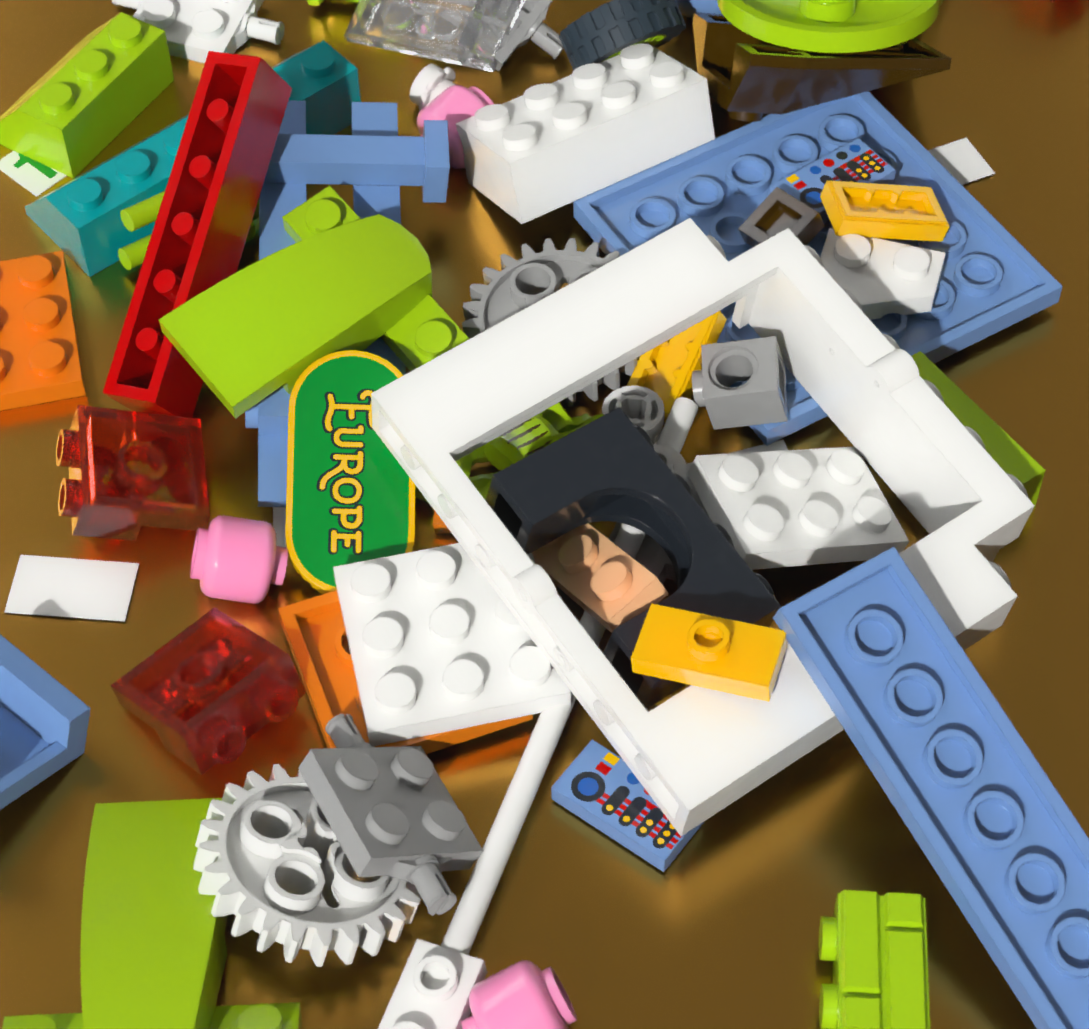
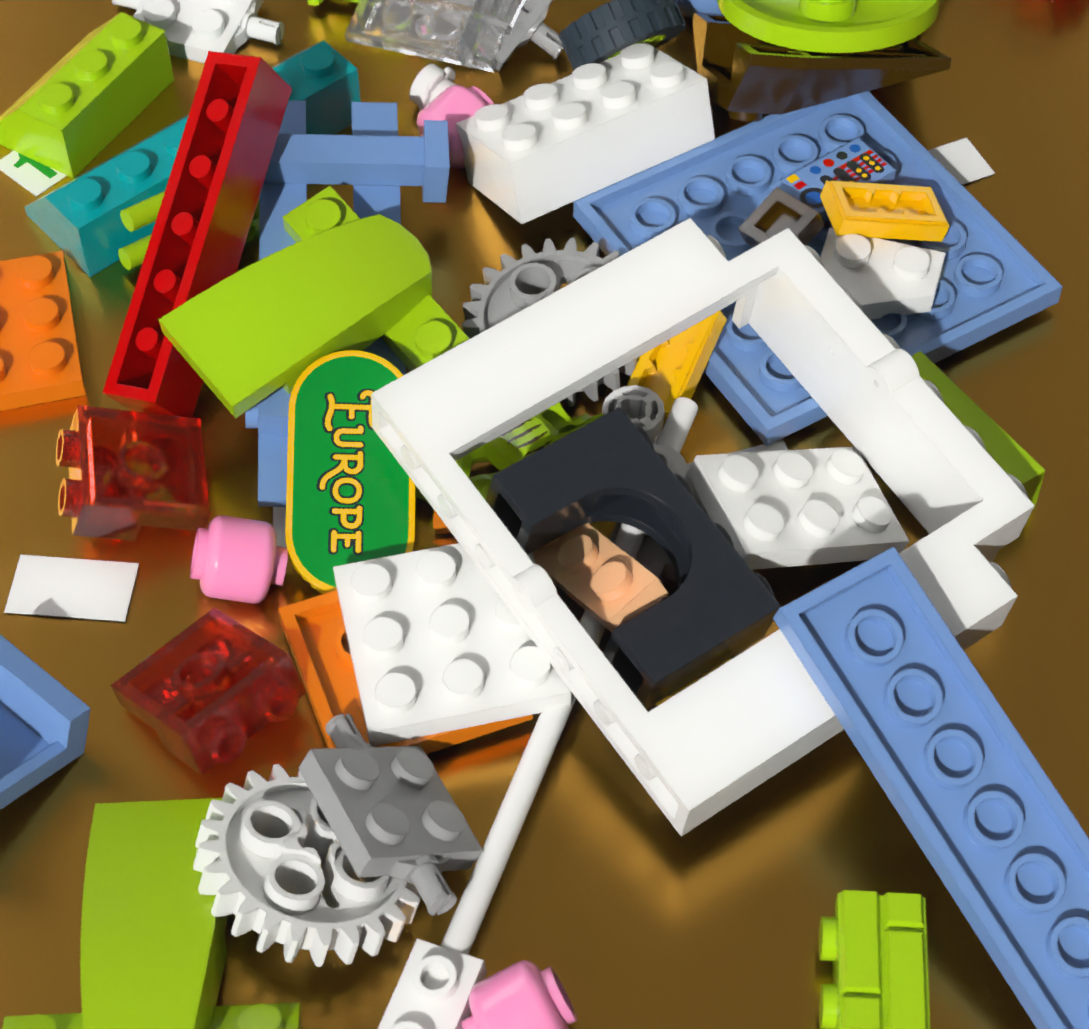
medium blue tile [551,740,703,872] -> none
yellow plate [631,603,787,701] -> none
light grey brick [692,336,788,430] -> none

